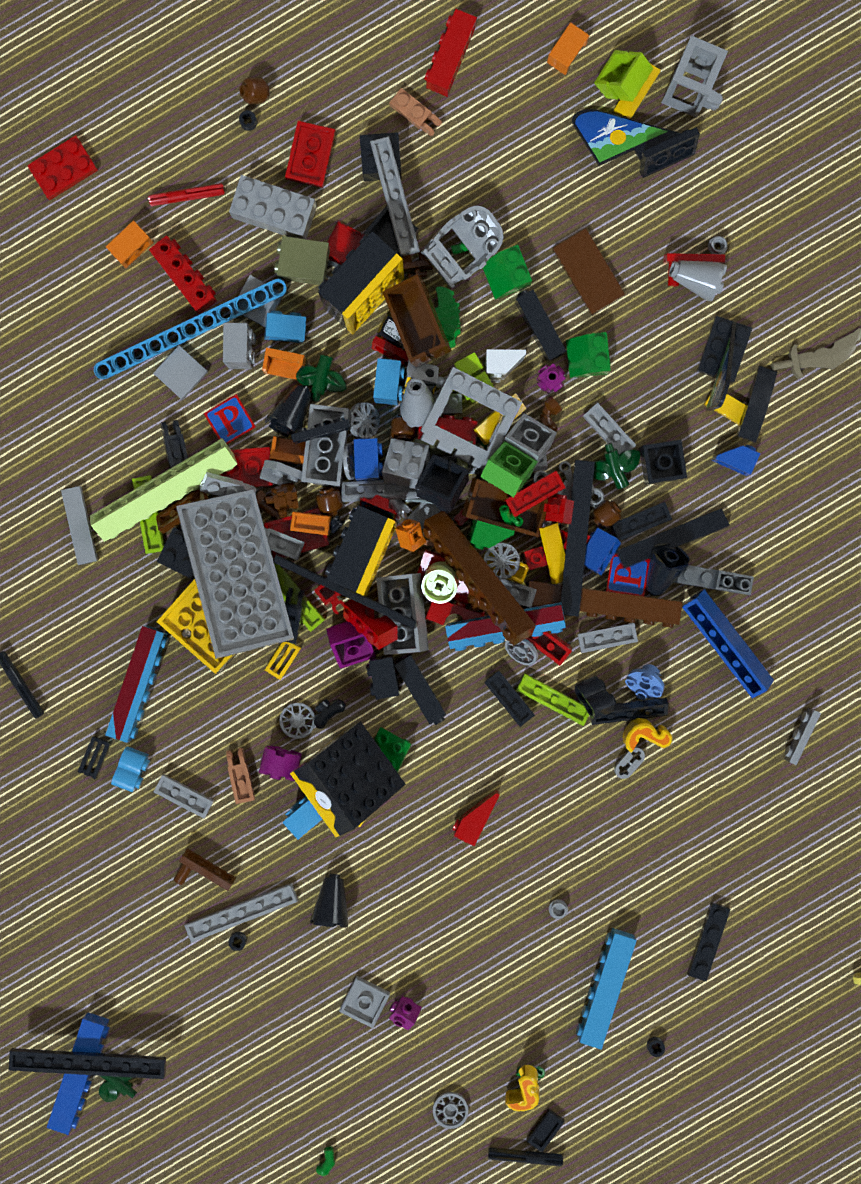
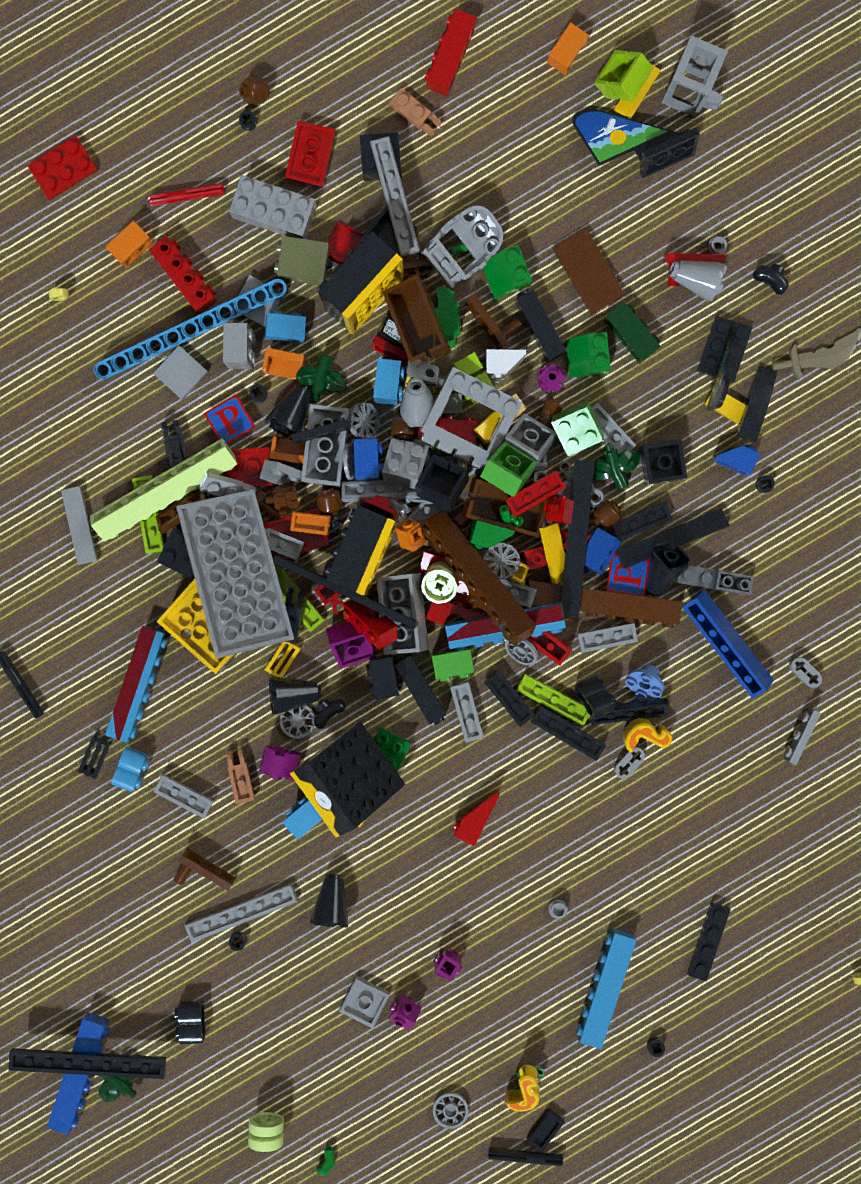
none -> light yellow tile [48,288,69,301]
none -> black brick [175,1001,206,1044]
none -> yellowish green wheel [248,1112,284,1152]
none -> black bush [249,384,267,403]
none -> black cone [269,676,322,715]
none -> bright green brick [432,647,474,682]
none -> magenta brick [433,948,462,981]
none -> light grey plate [450,682,484,743]
none -> reddish brown piece [465,294,523,350]
none -> black plate [530,705,606,761]
none -> brick [551,400,604,456]
none -> dark green brick [604,302,661,364]
none -> black piece [753,264,789,295]
none -> black bush [755,475,775,493]
none -> light grey beam [789,657,822,688]

